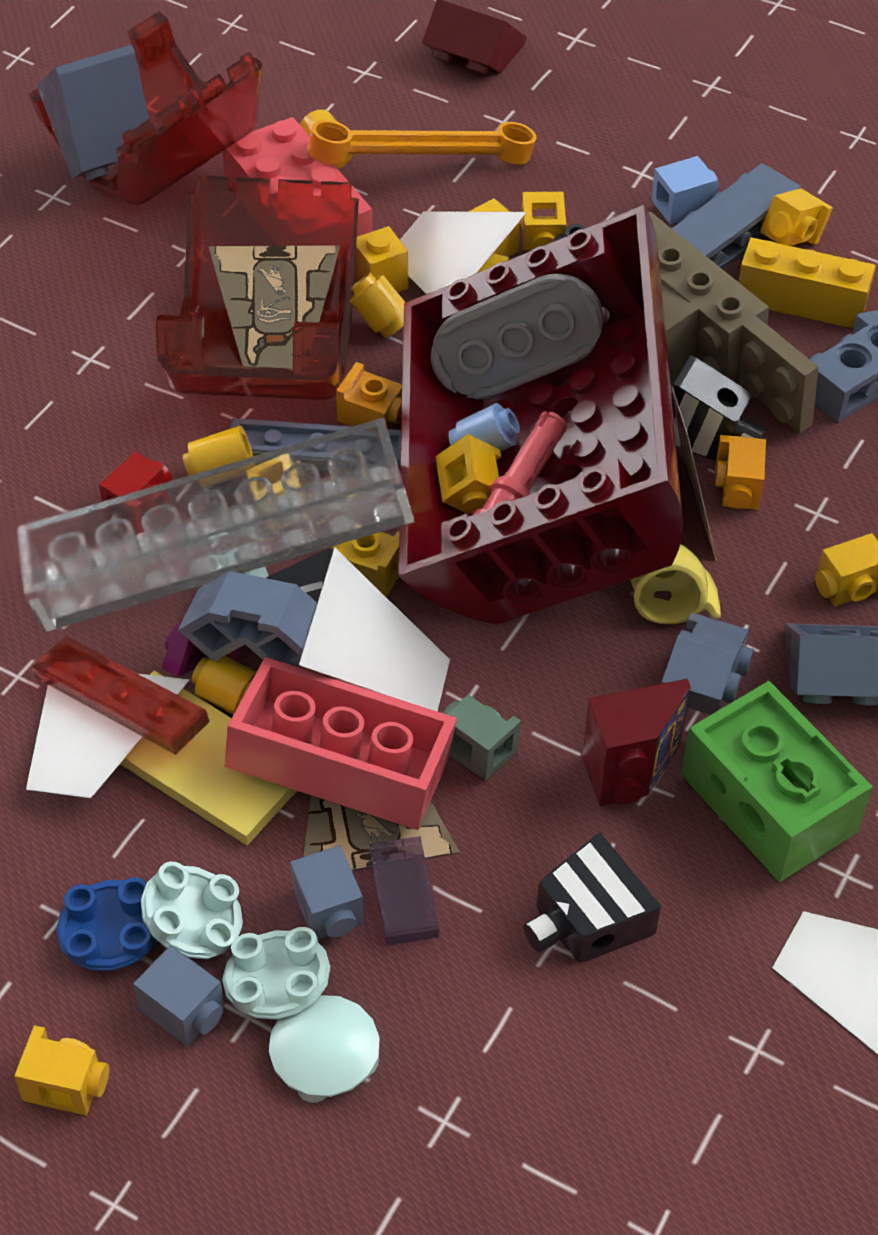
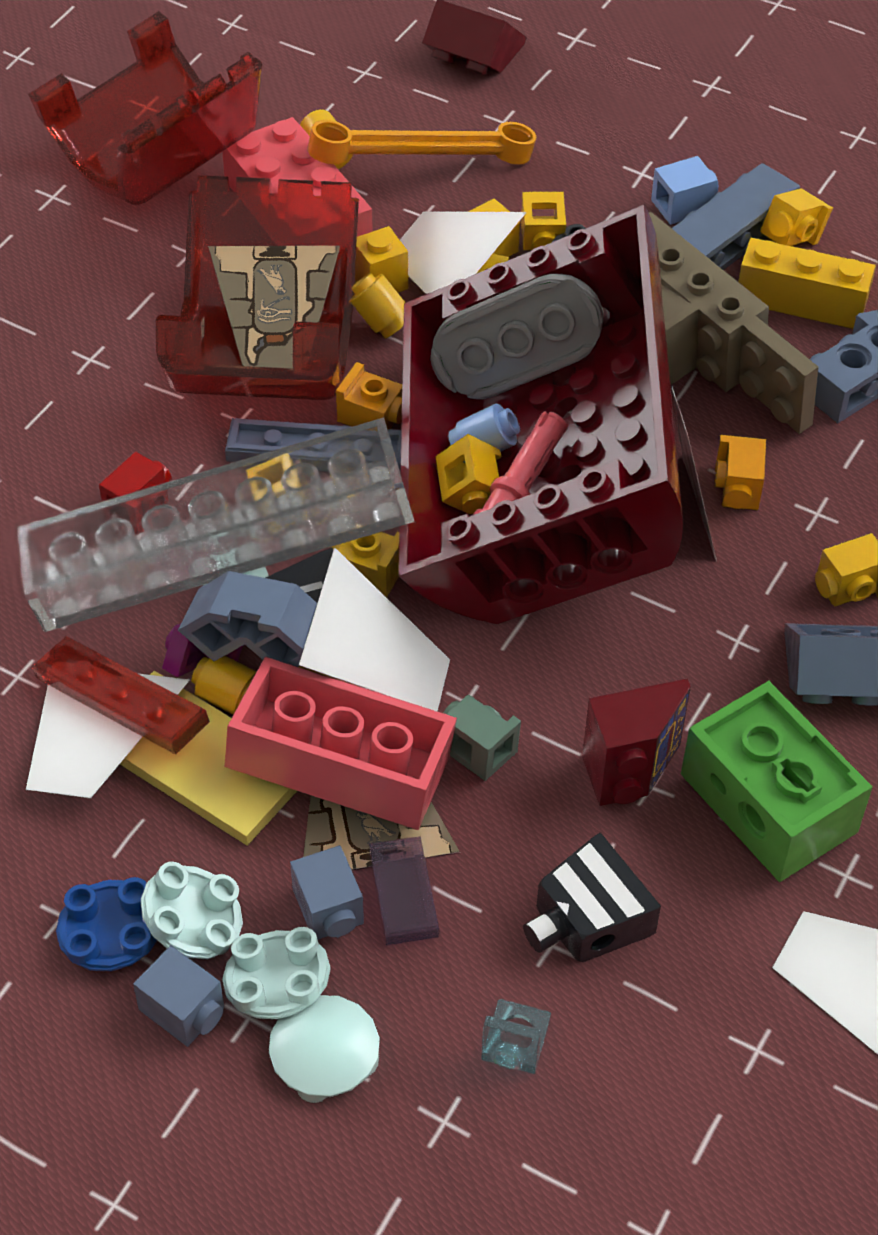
yellow brick [14,1025,109,1116] -> none
sand blue slope [37,45,156,182] -> none
yellow brick [183,425,255,486] -> none
light yellow piece [630,545,721,624] -> none
sand blue brick [662,613,754,715] -> none
black torso [671,355,766,461] -> none
none -> clear light blue bracket [481,999,551,1074]

